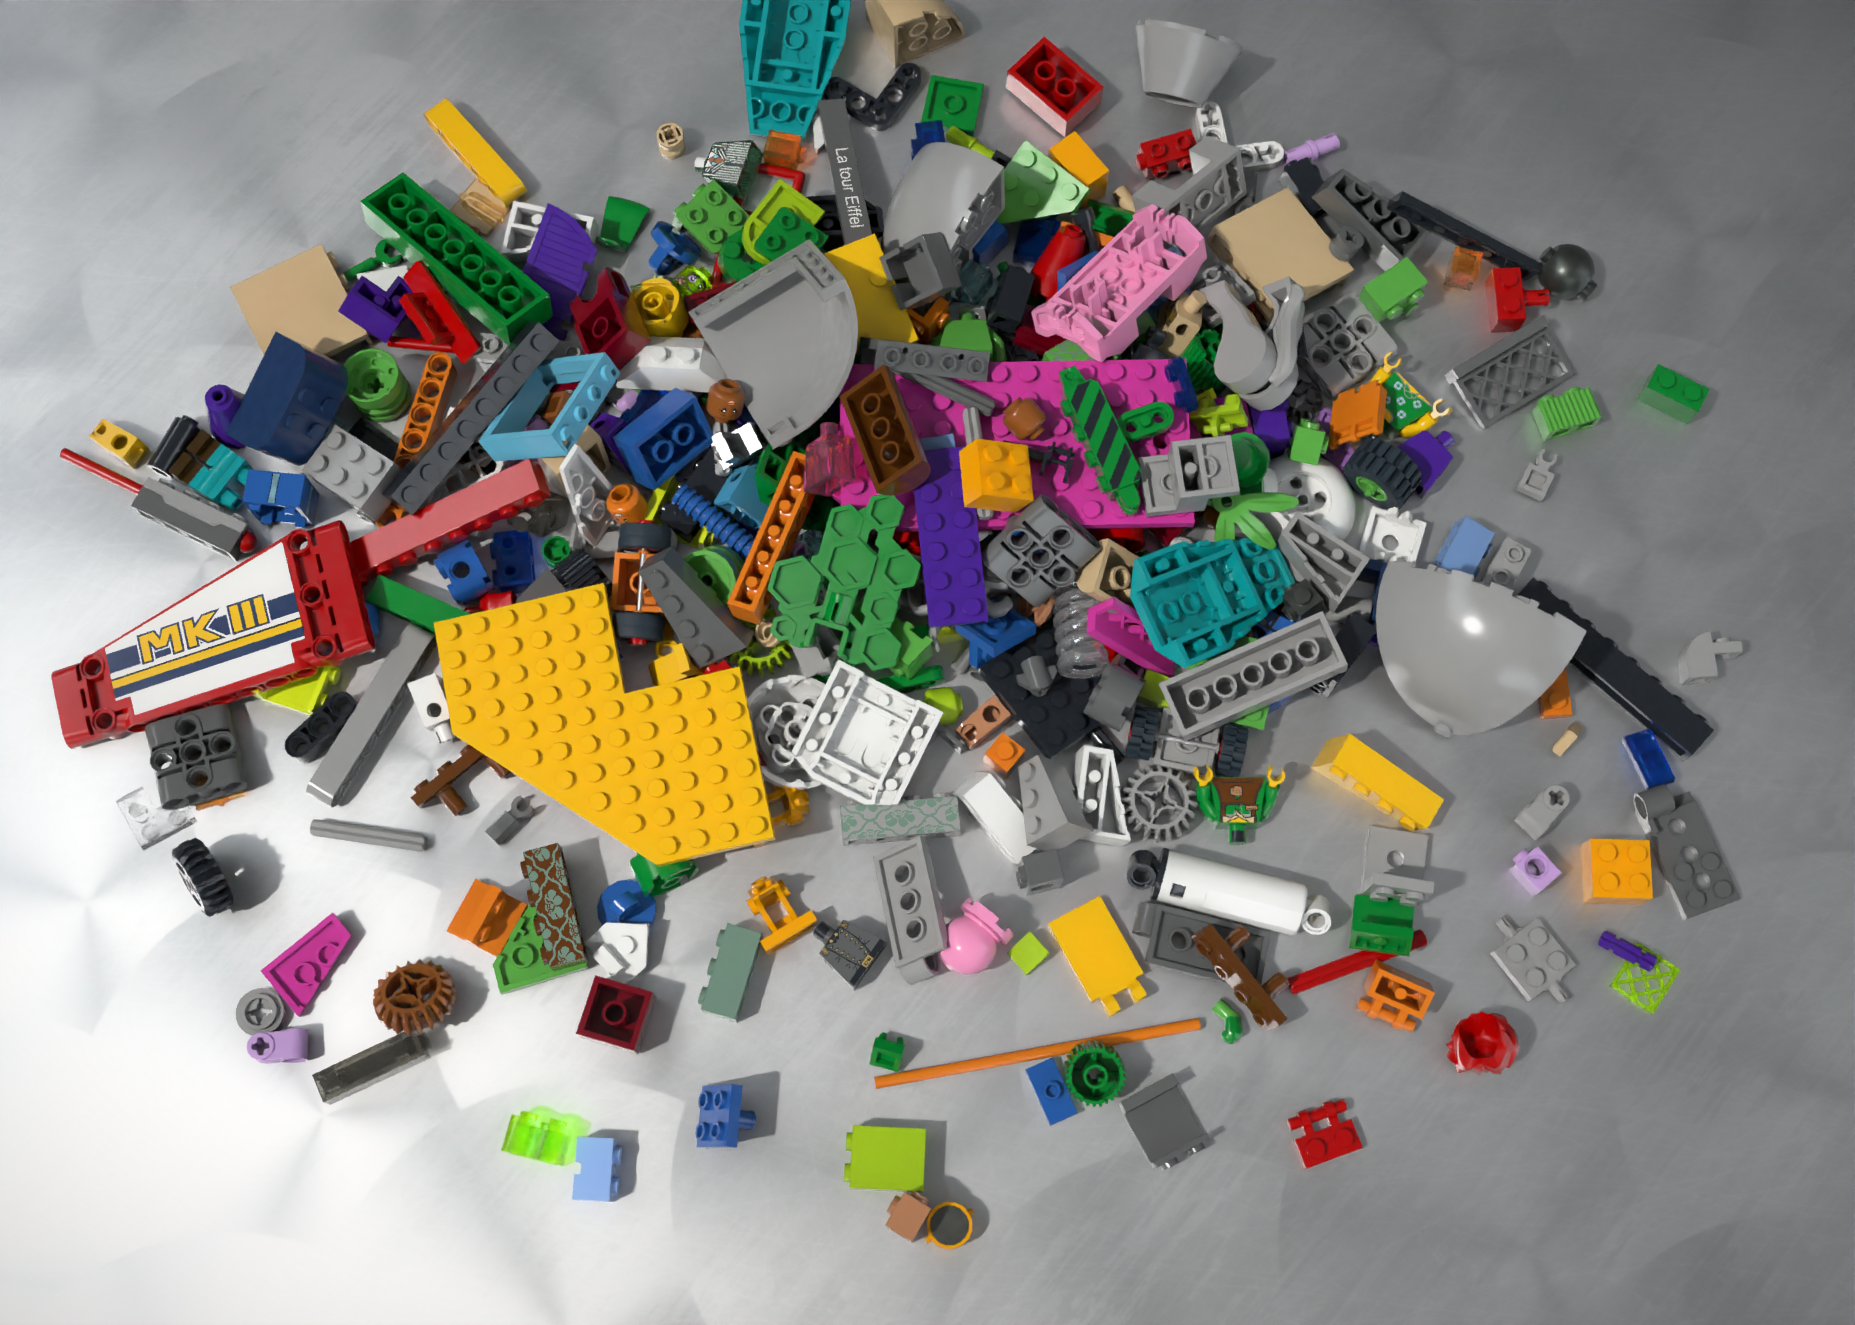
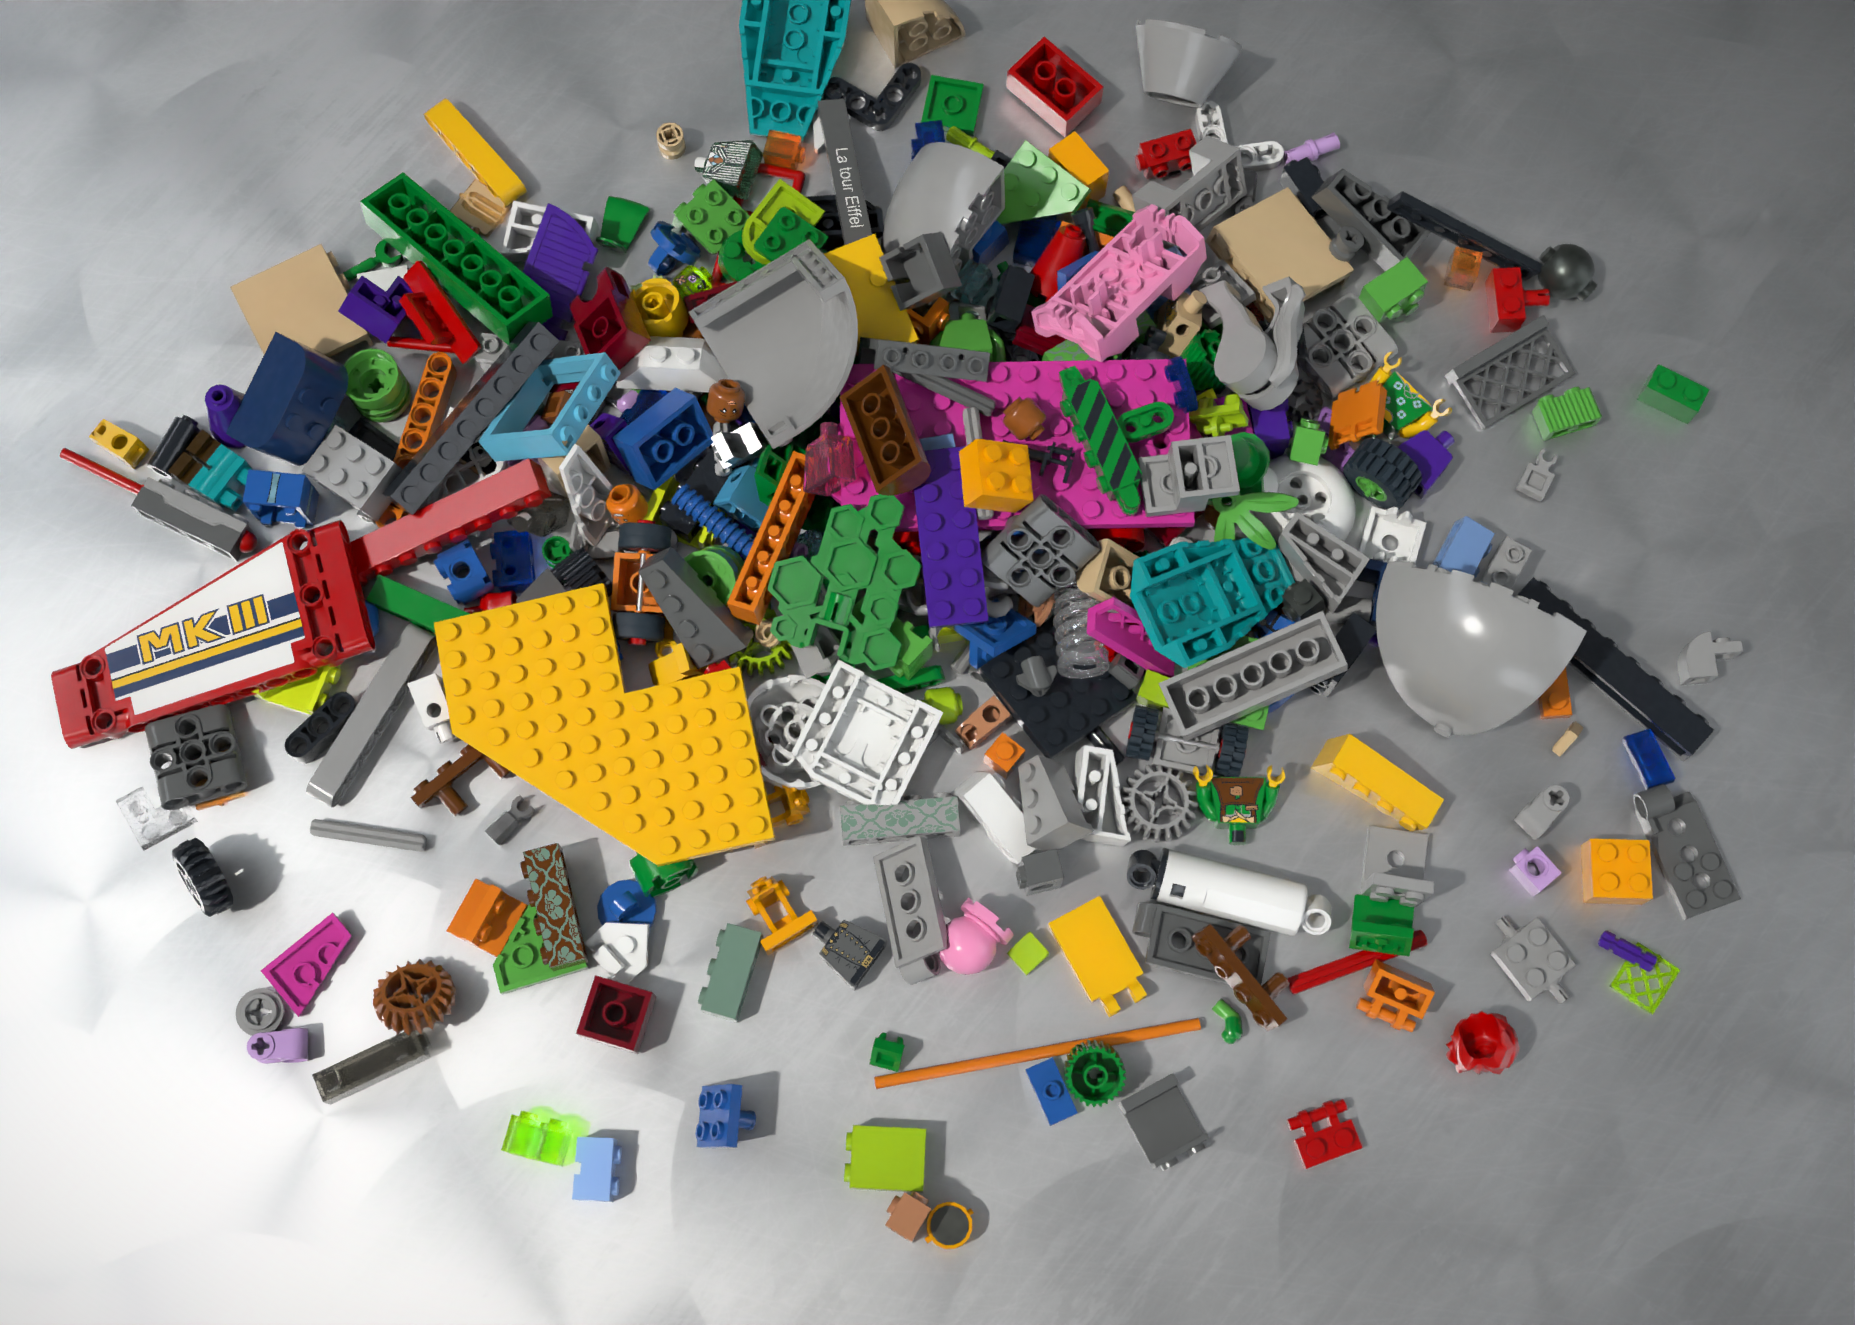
dark grey brick [1083,662,1146,732] -> none

